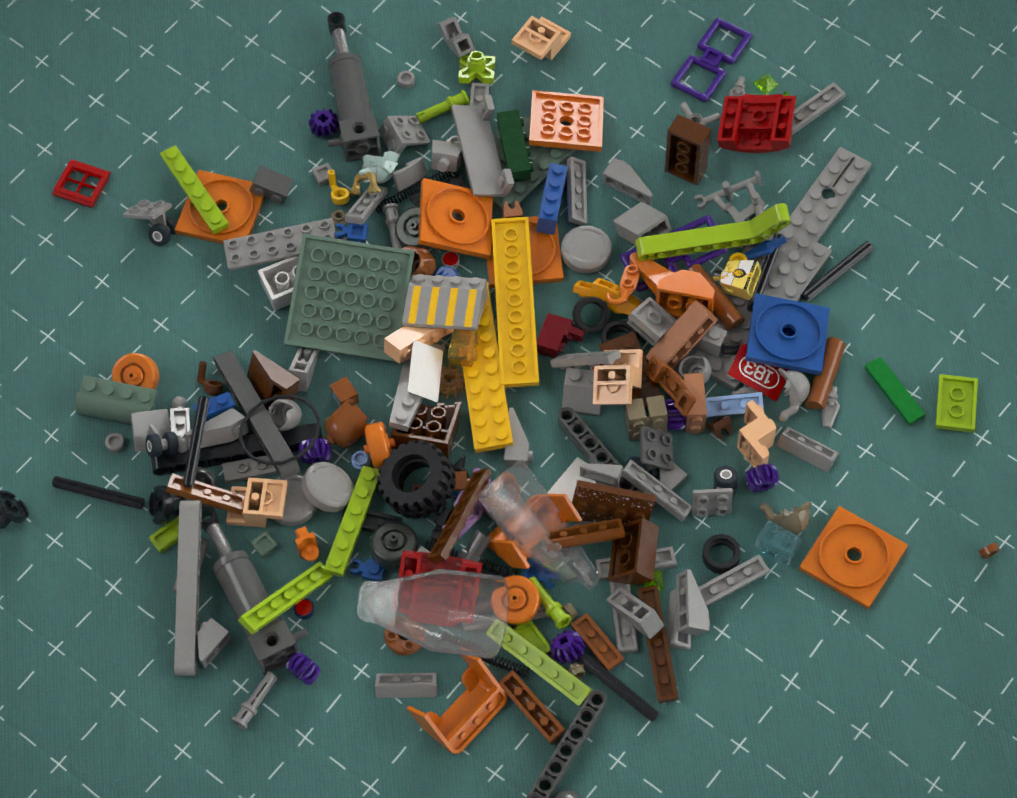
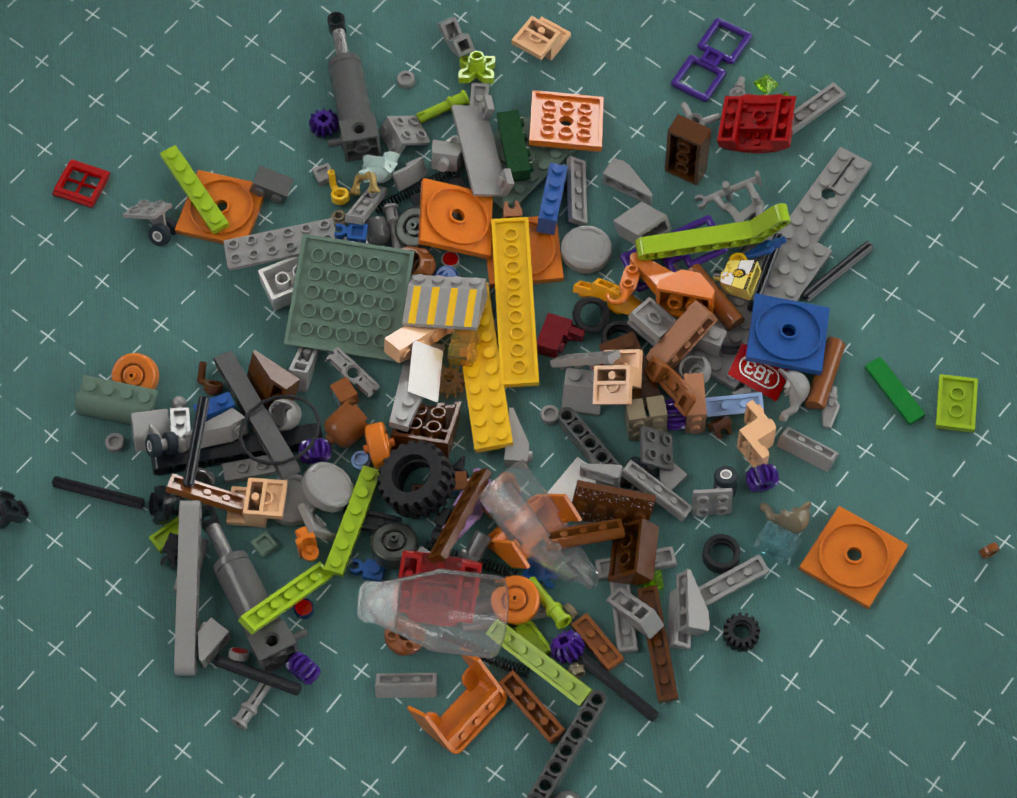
none -> black plate [160,532,178,570]
none -> black axle [213,655,302,696]
none -> light grey tile [229,647,250,662]
none -> light grey tile [298,503,337,542]
none -> light grey piece [327,347,379,399]
none -> dark grey helmet [364,216,390,246]
none -> light grey tile [540,405,559,425]
none -> black tyre [723,612,760,652]

